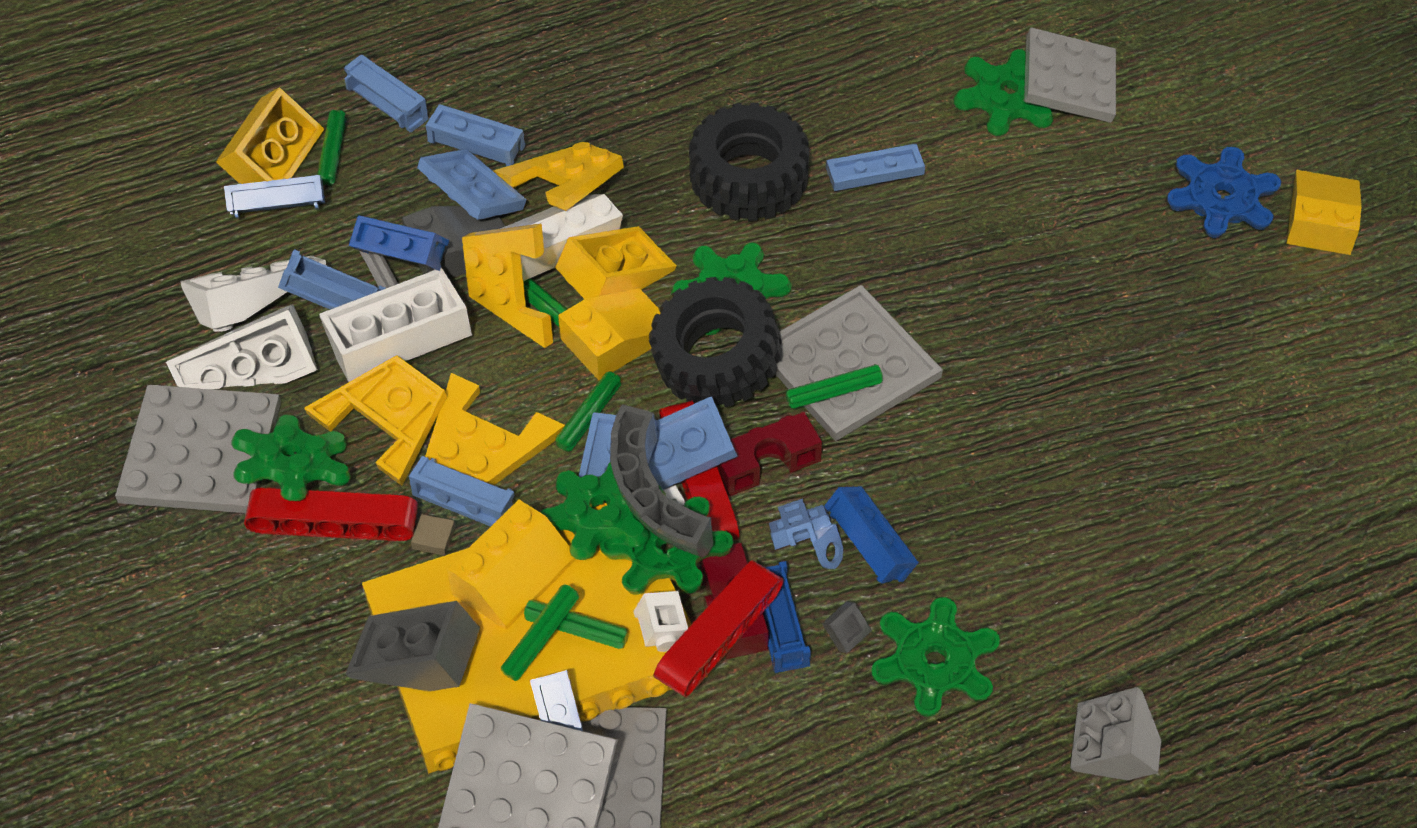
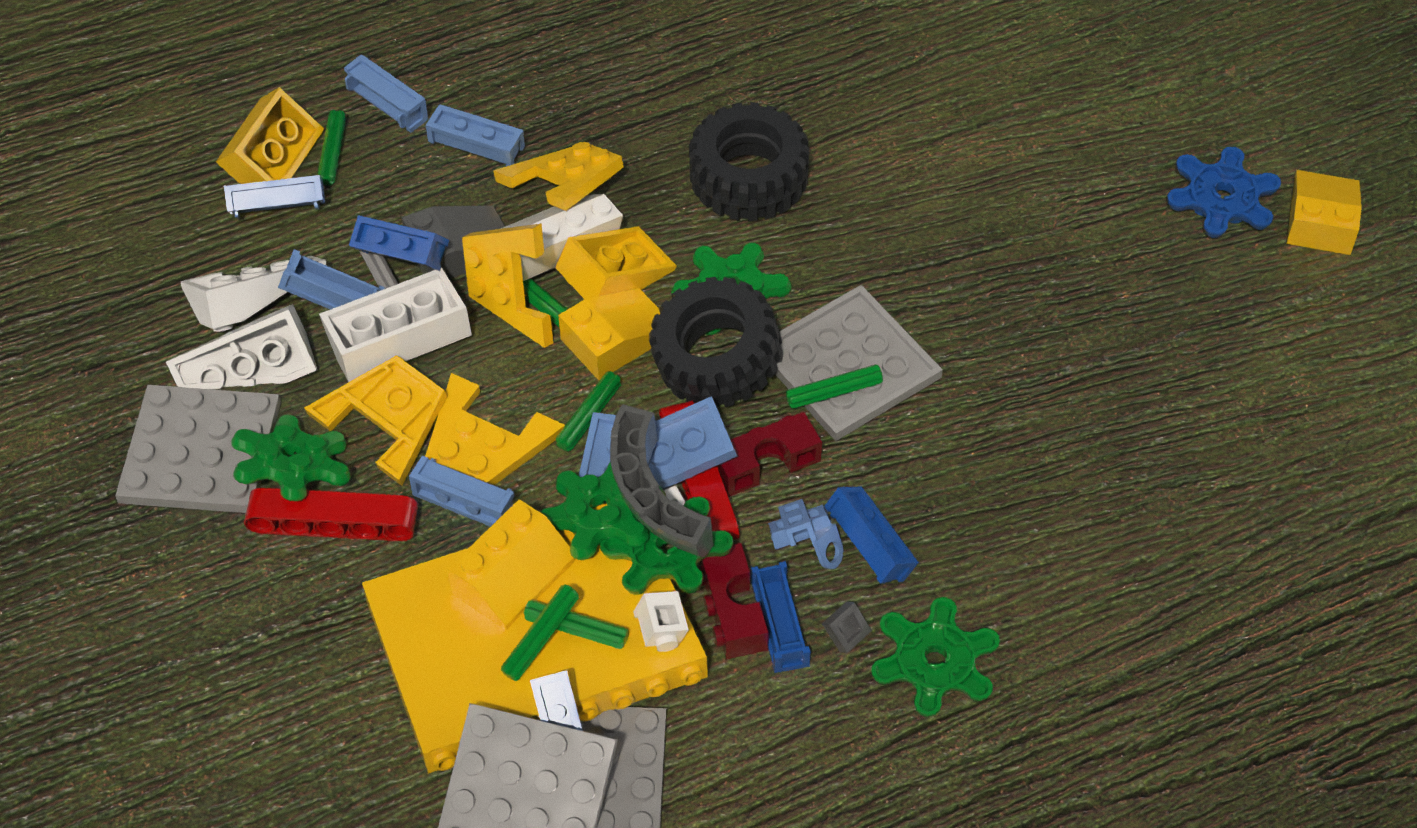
dark grey slope [346,601,480,691] -> none
dark tan tile [411,514,456,556] -> none
medium blue plate [417,149,527,220] -> none
red beam [653,560,784,698] -> none
medium blue plate [826,144,925,191] -> none
green plate [953,49,1054,136] -> none
light grey plate [1024,27,1116,123] -> none
light grey slope [1070,687,1161,781] -> none

